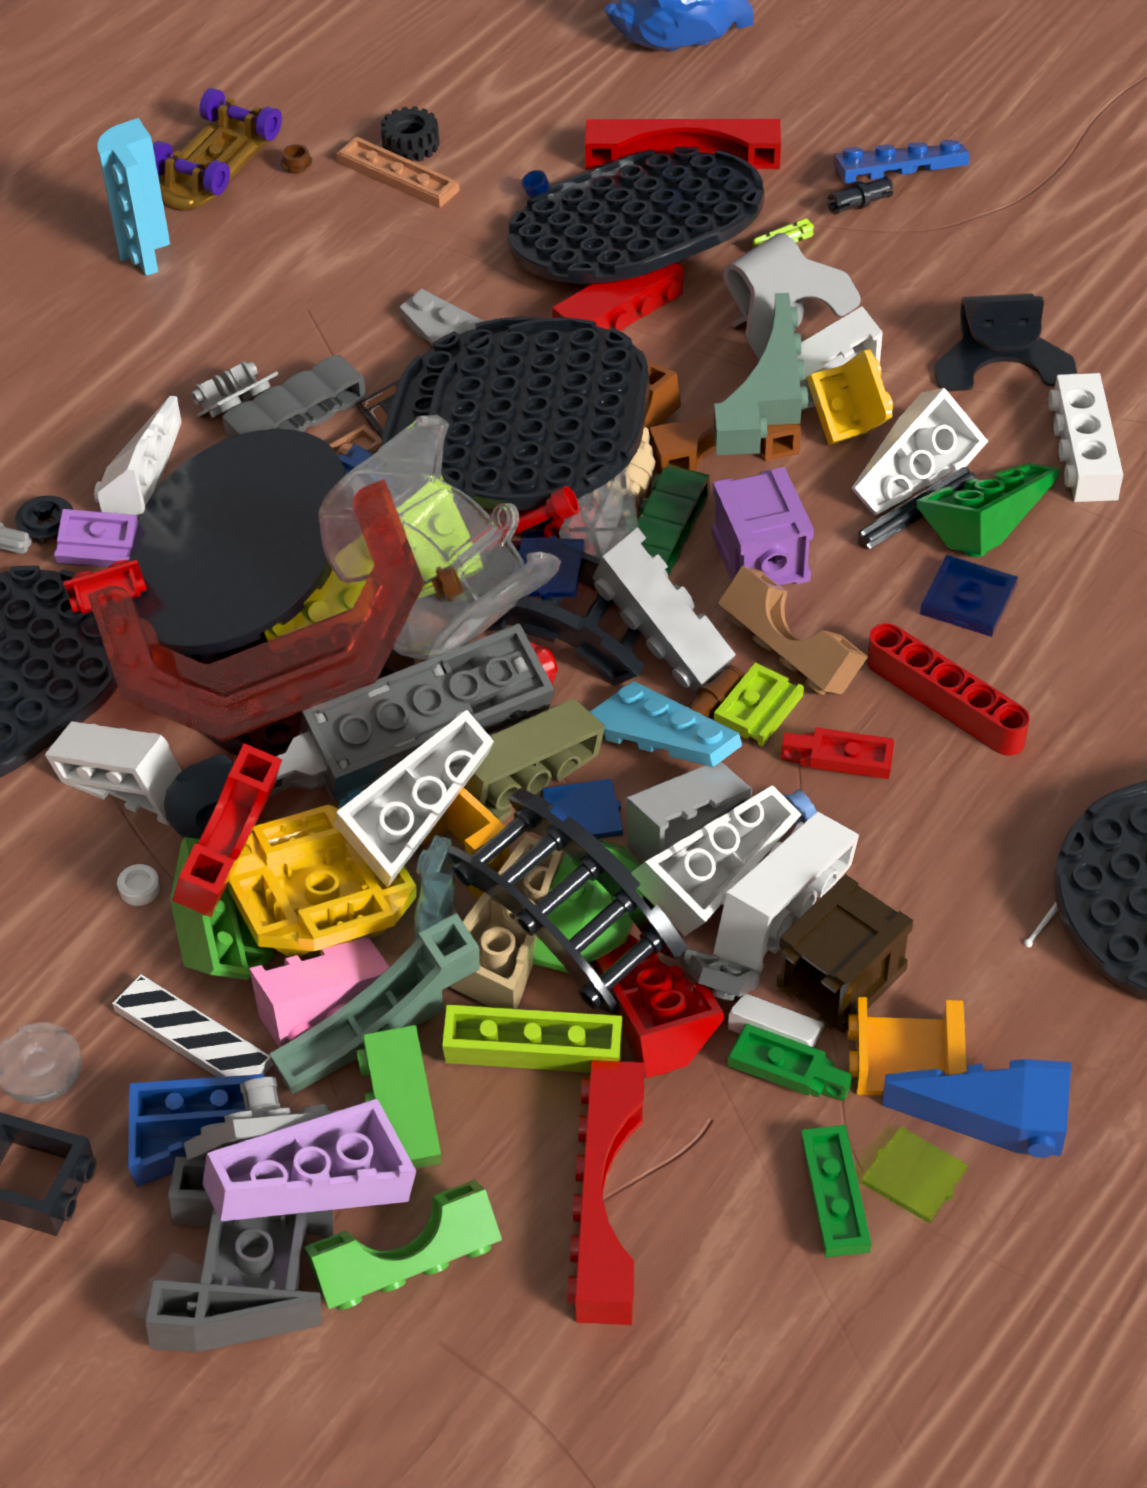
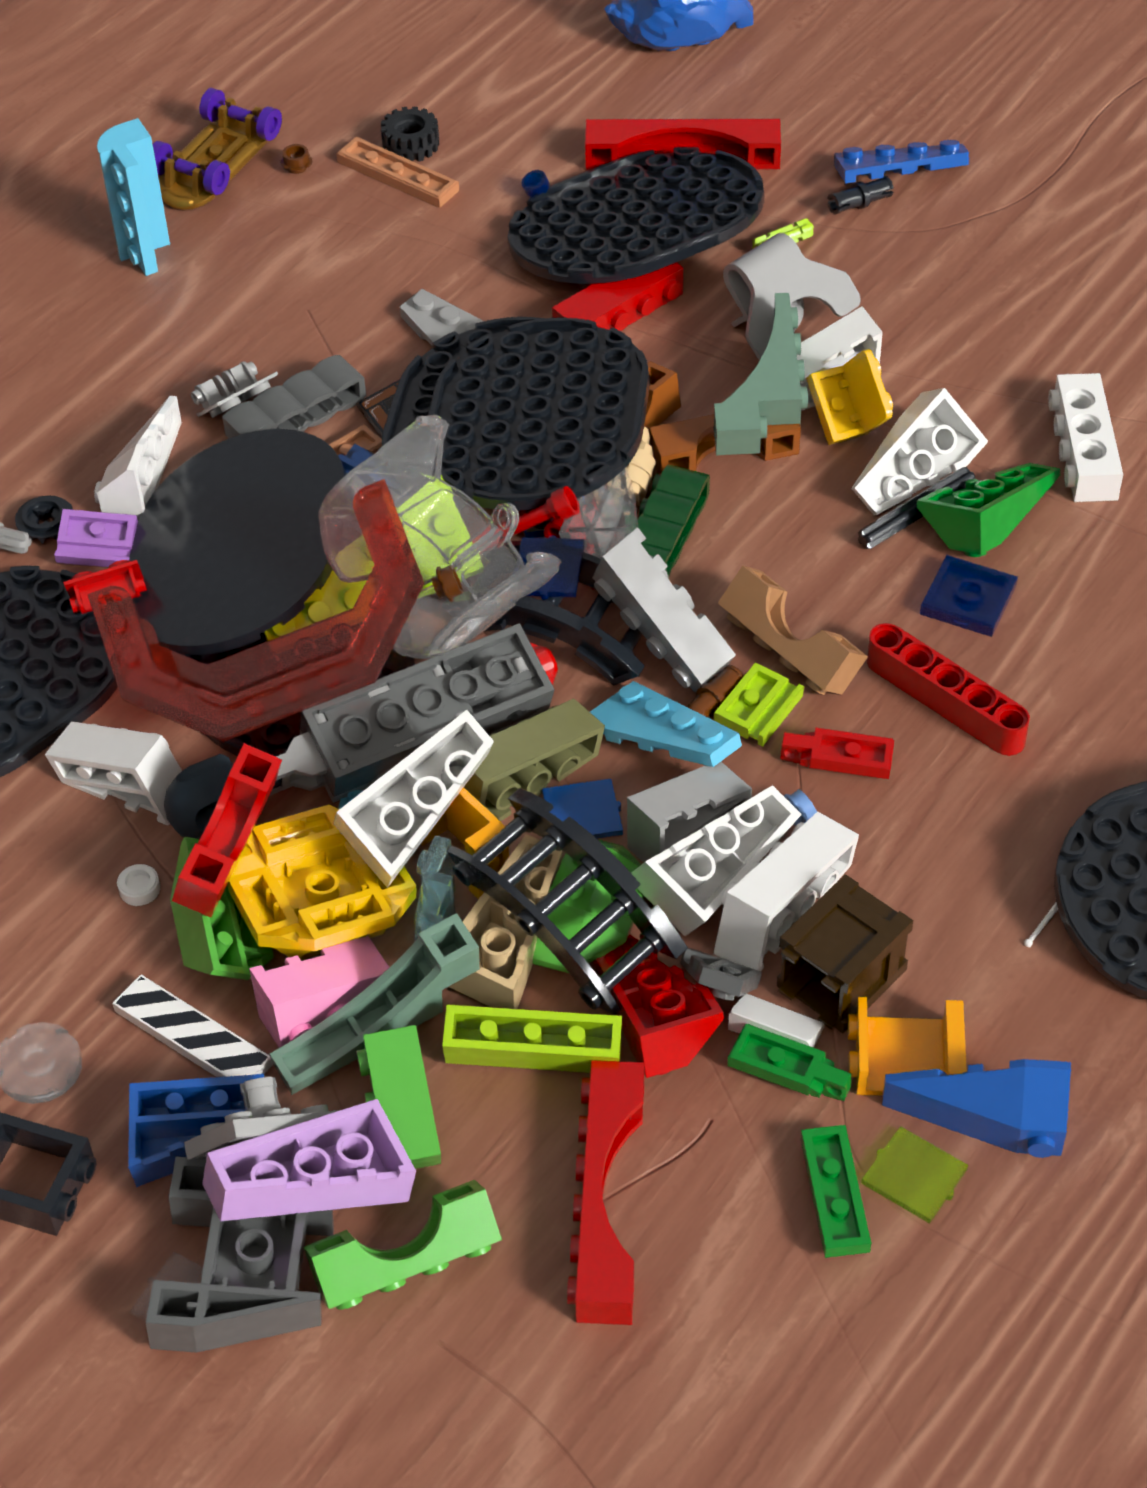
medium lavender container [711,467,814,586] -> none
black piece [934,293,1078,391] -> none

